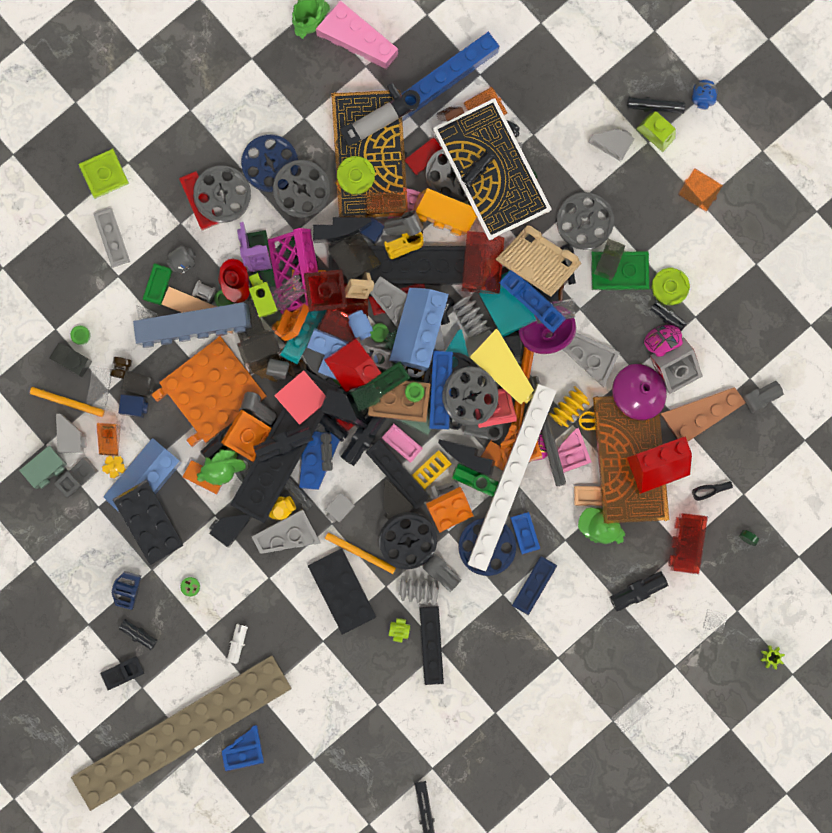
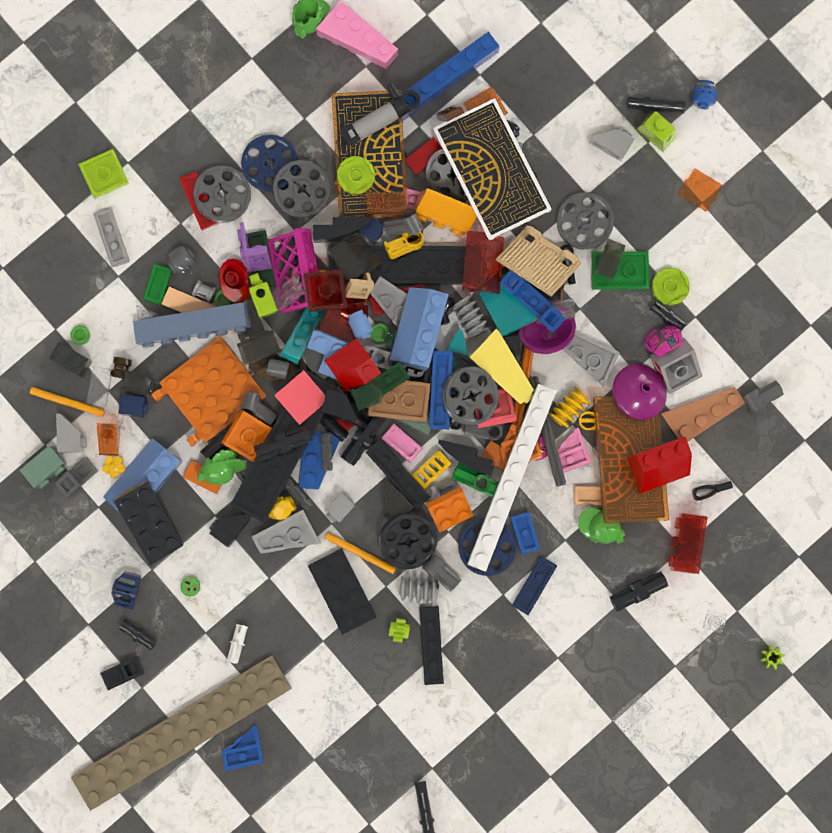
orange slope [271,304,310,341] -> none
bright green tile [405,382,424,402] -> none
black pin [461,150,495,187] -> none
dark green tile [739,530,759,546] -> none

